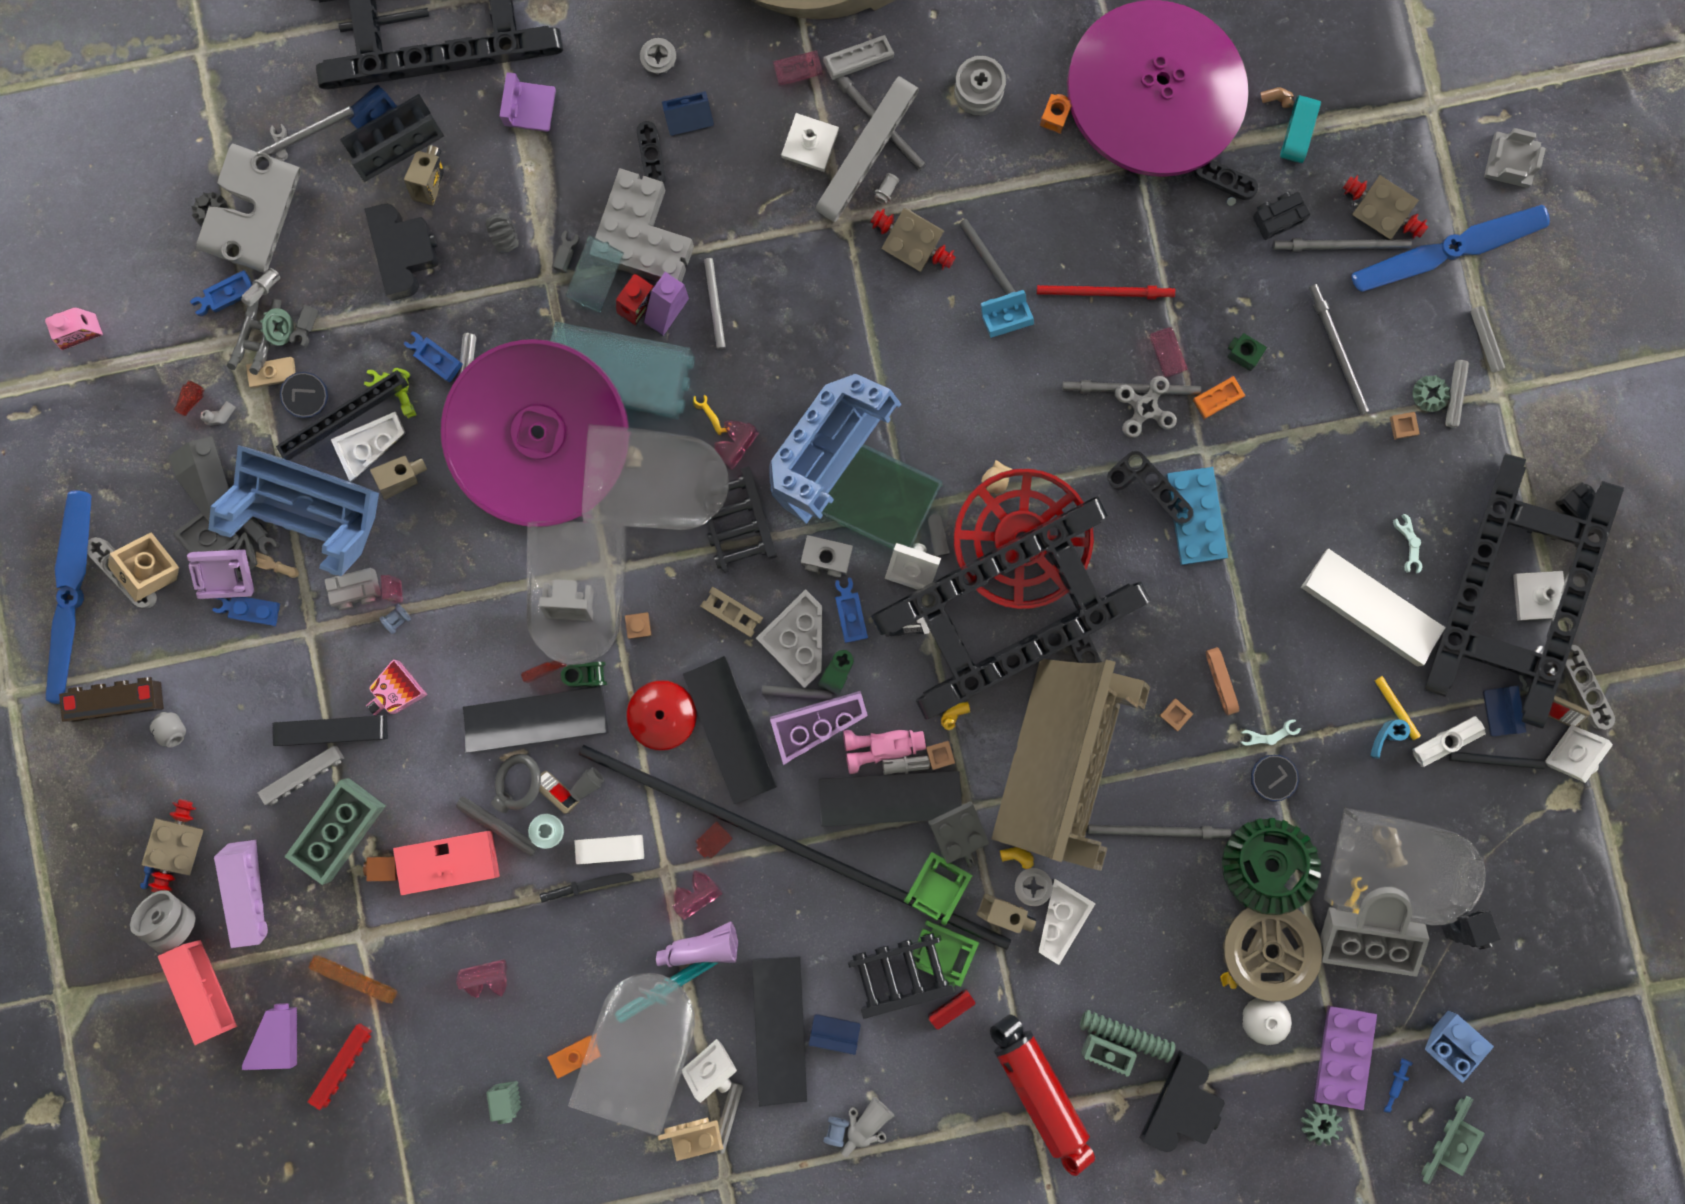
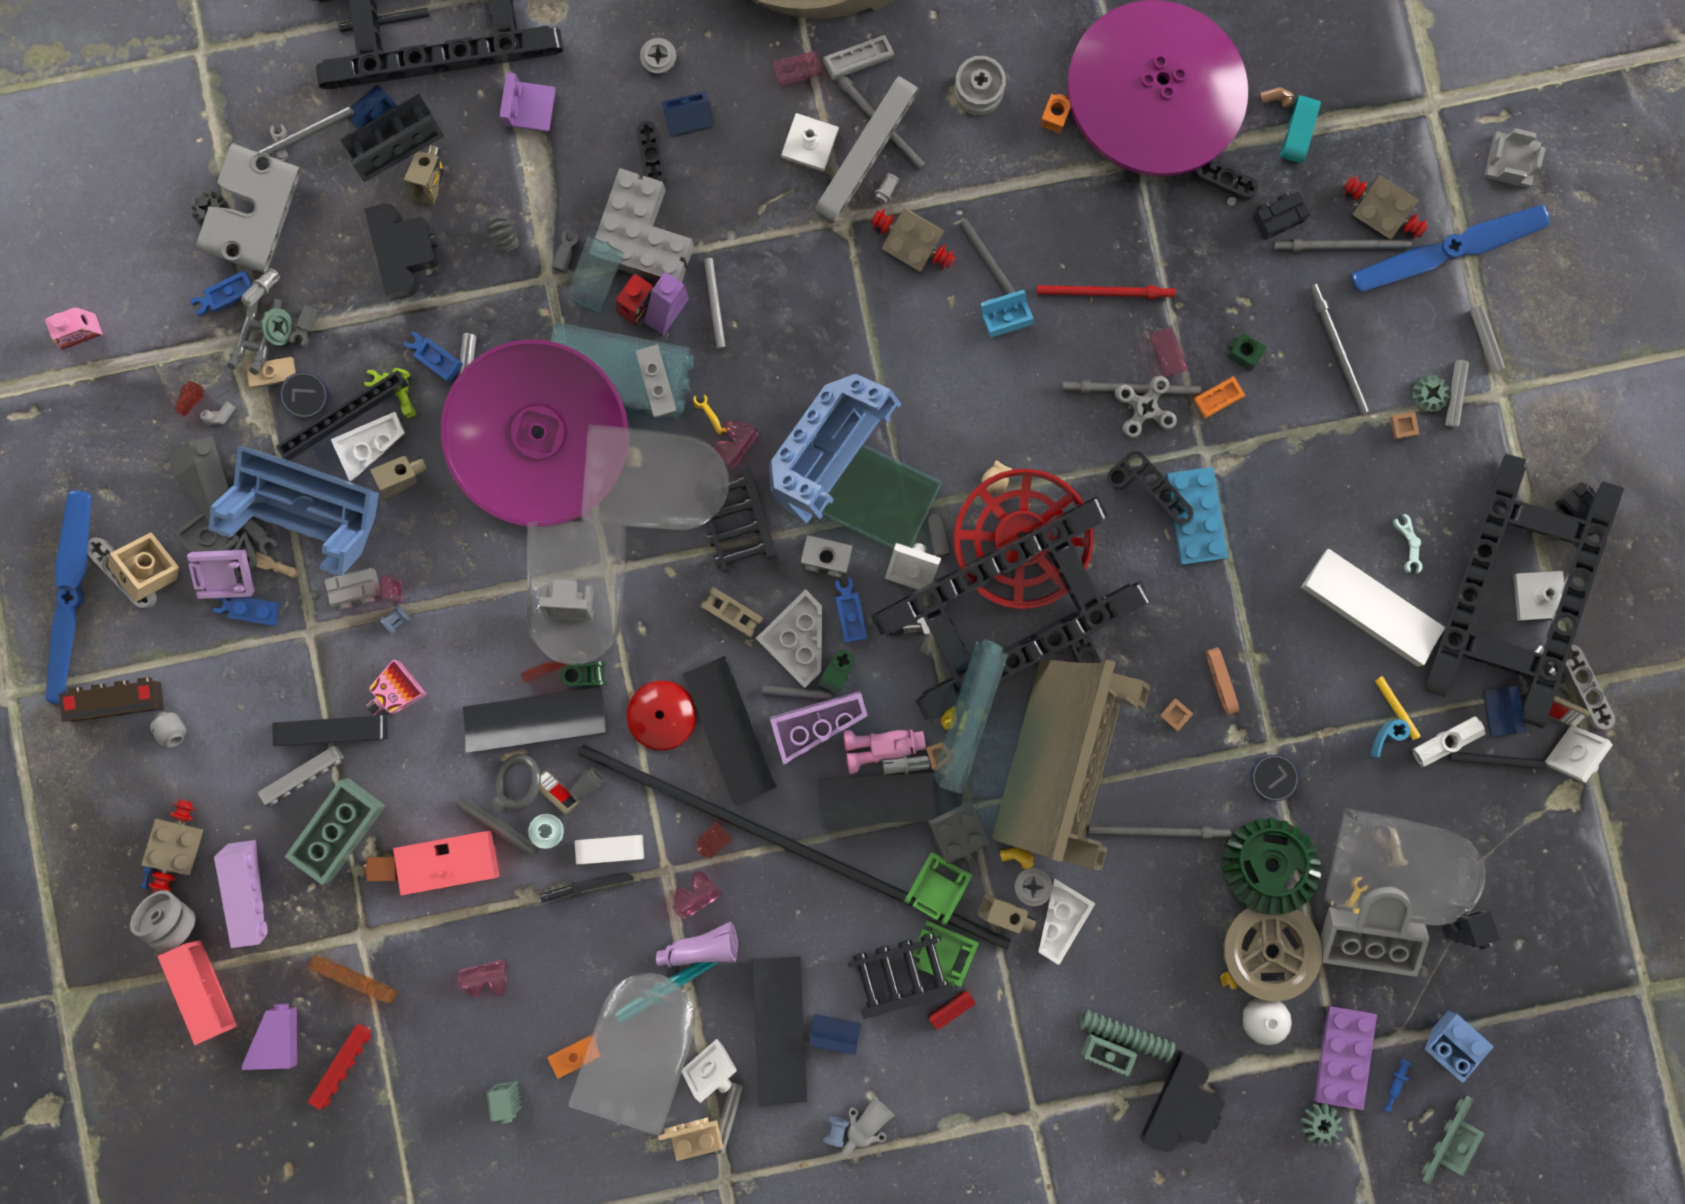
medium nougat plate [625,612,652,639] -> none
red piece [990,1014,1095,1176] -> none
light aqua piece [1240,720,1301,746] -> none
none -> light grey plate [636,344,677,418]
none -> clear light blue brick [933,639,1008,794]

